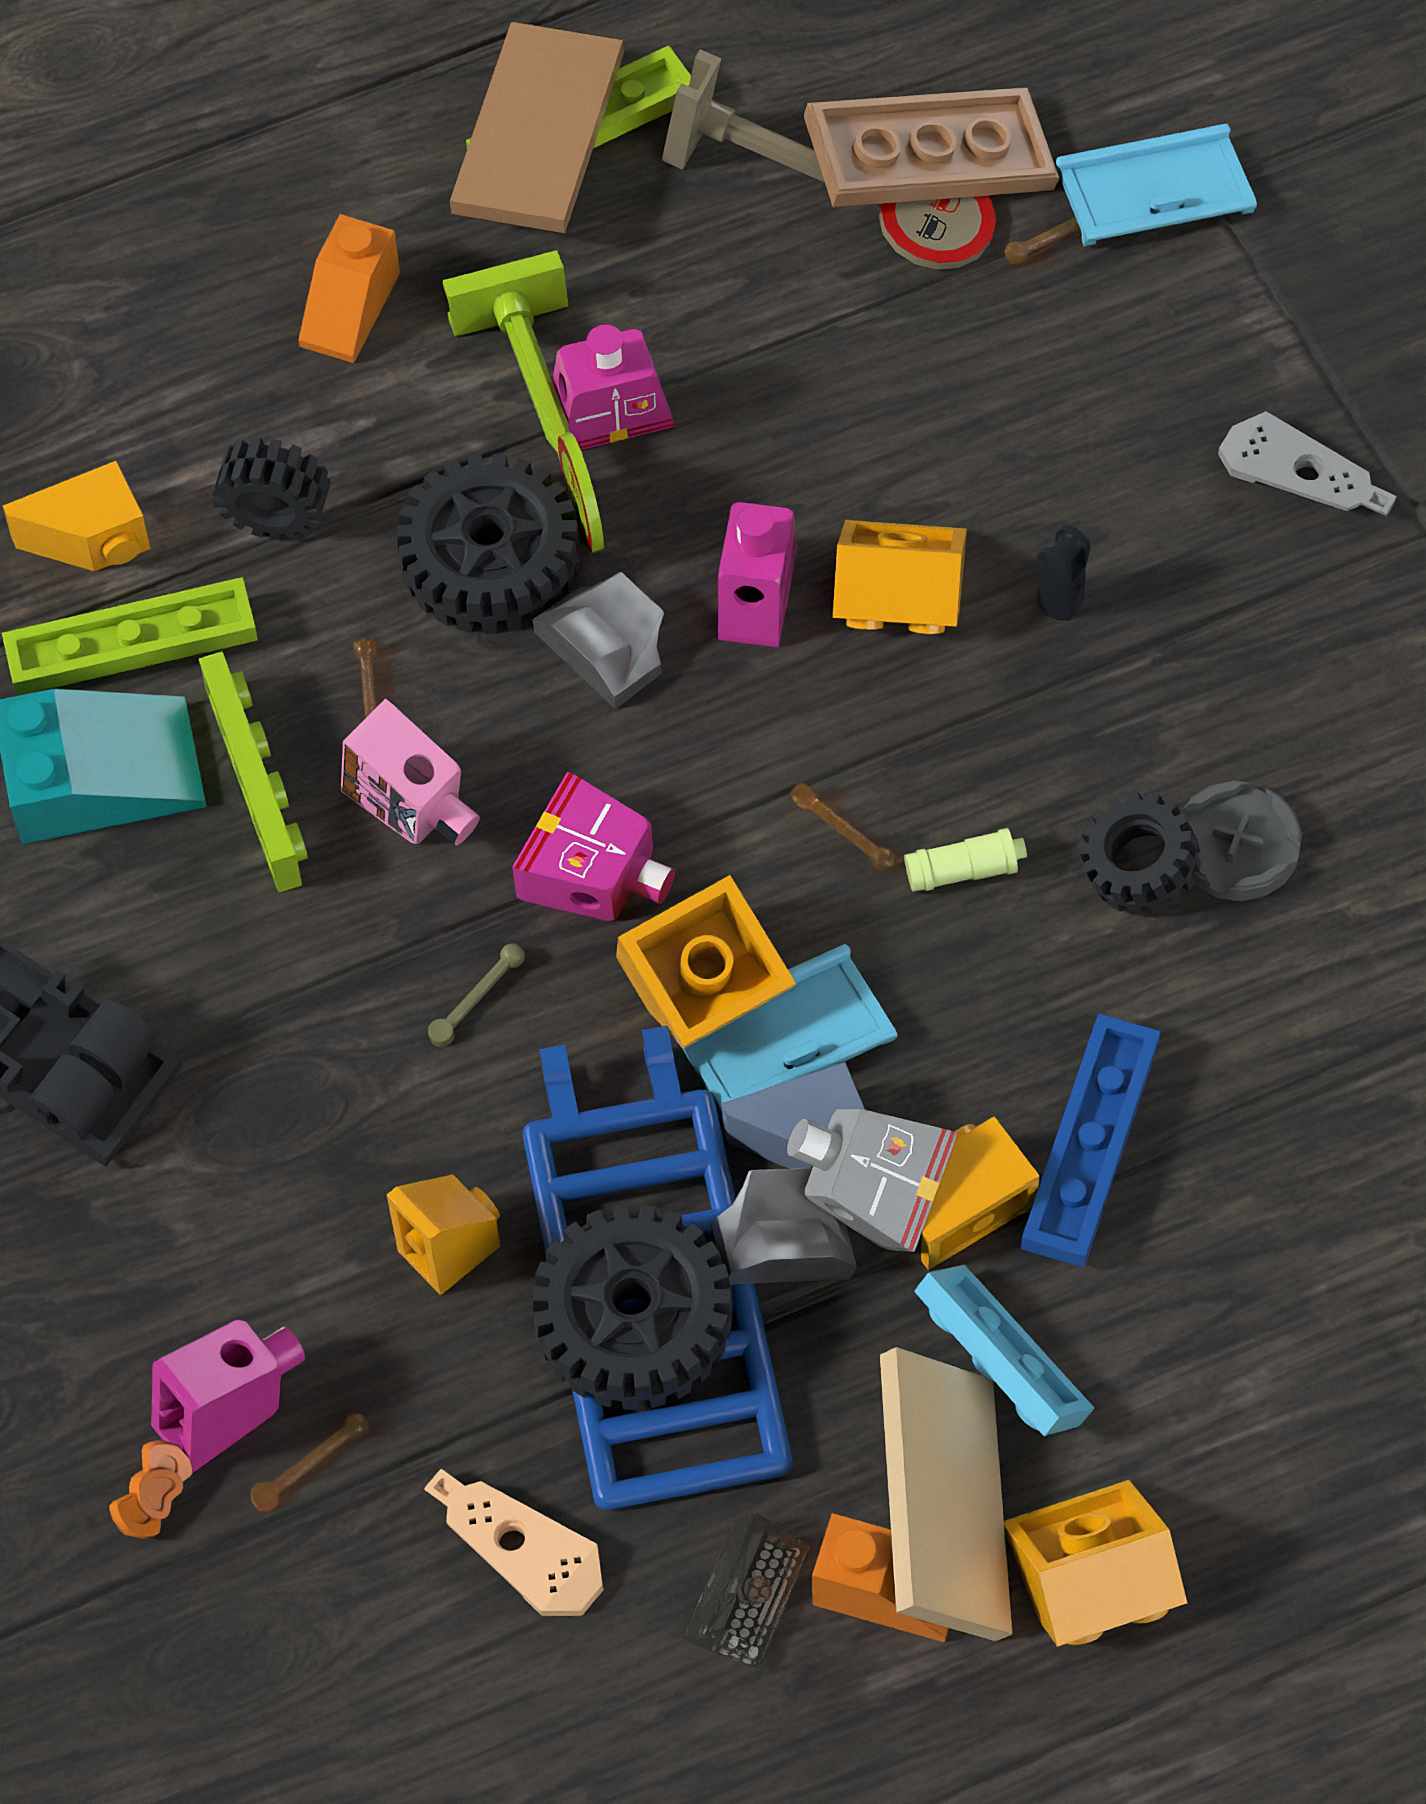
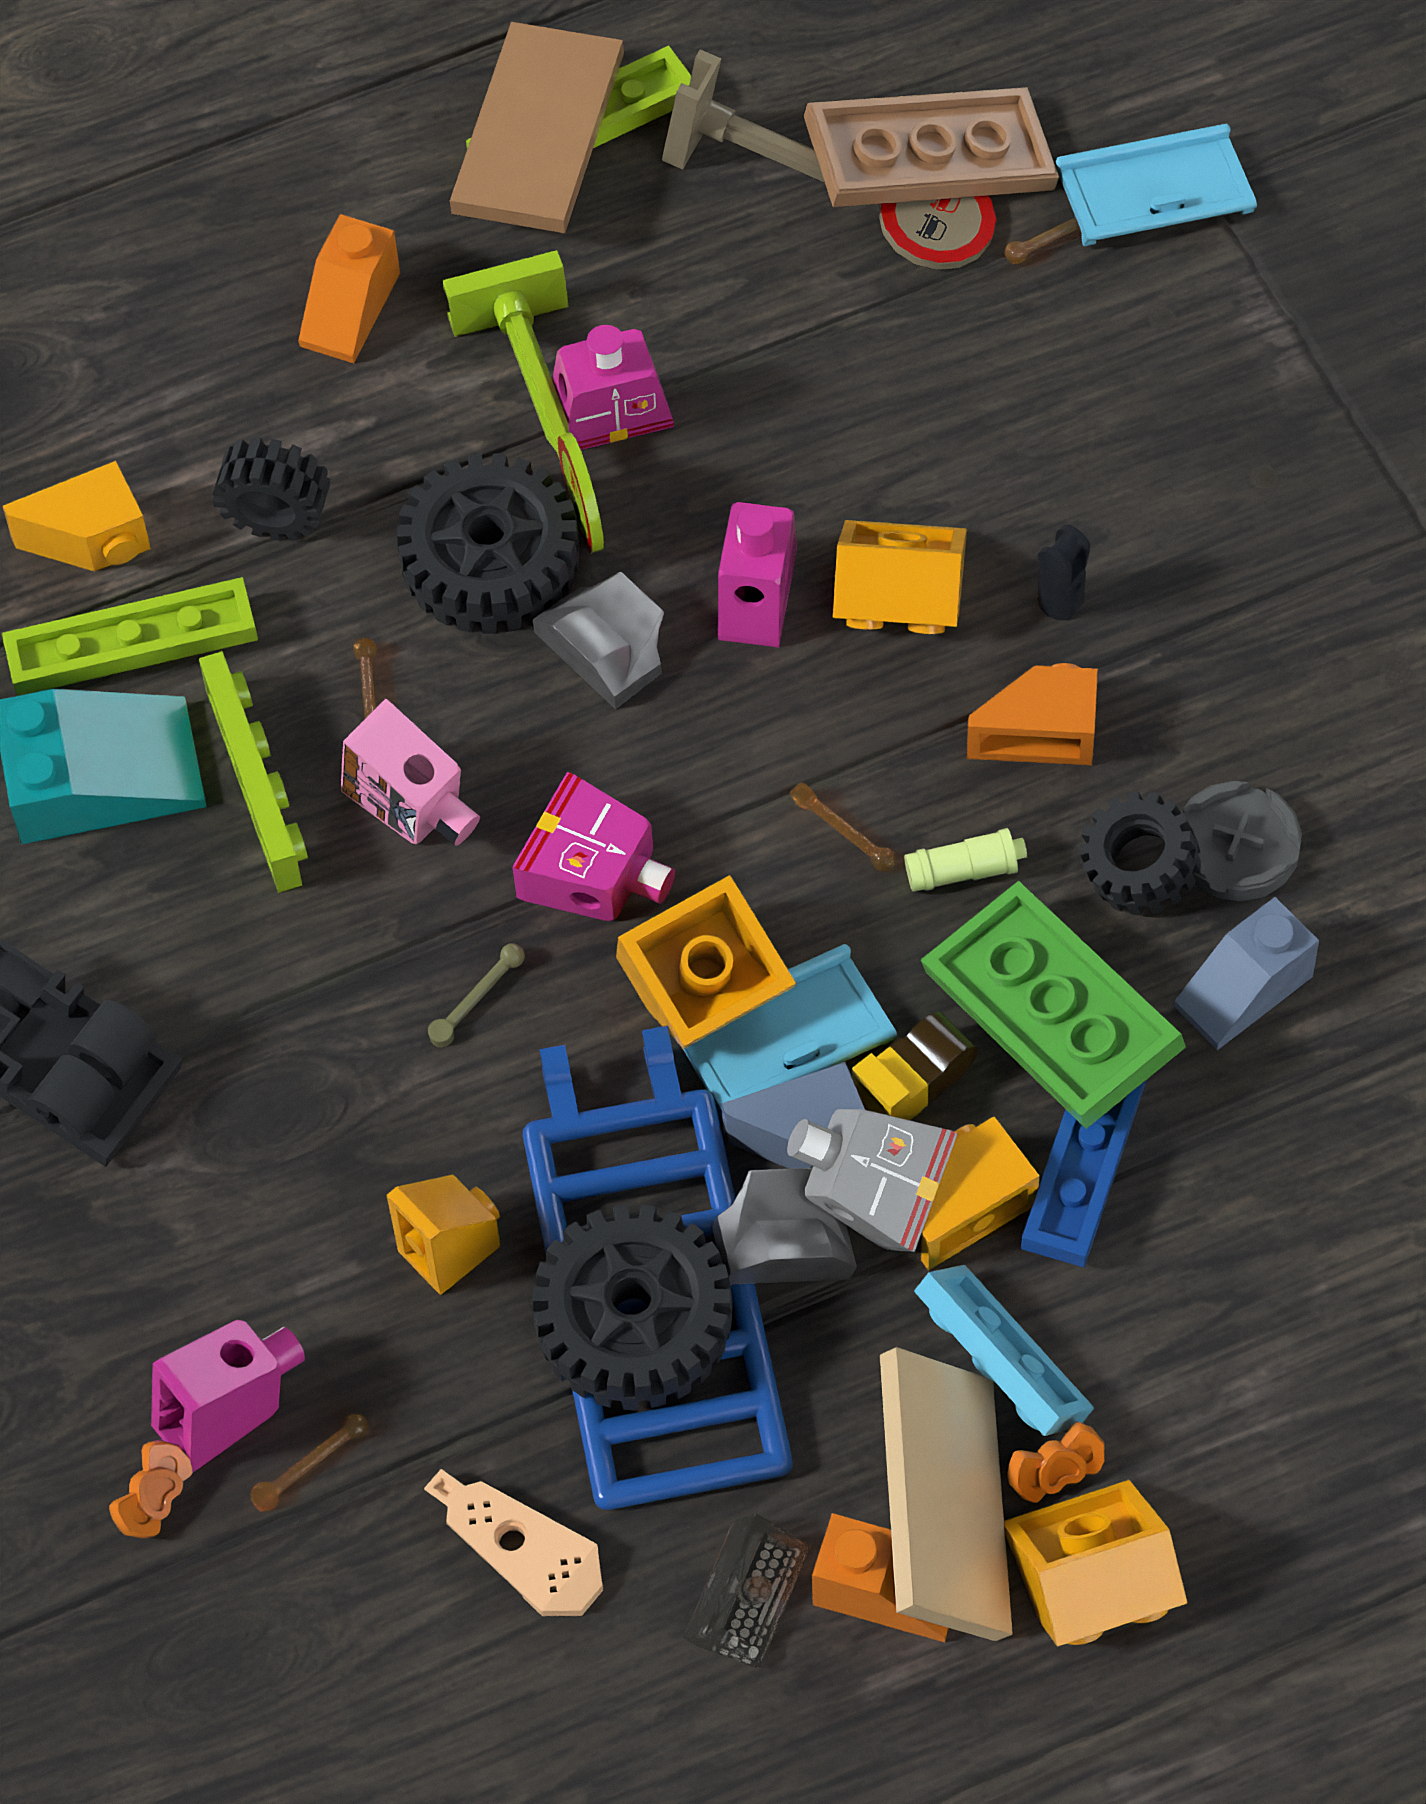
light grey piece [1218,411,1397,516] -> none
none -> leg [852,1012,978,1121]
none -> bright green plate [921,881,1186,1129]
none -> orange slope [967,663,1098,765]
none -> orange piece [1007,1422,1105,1503]
none -> sand blue slope [1174,897,1319,1050]

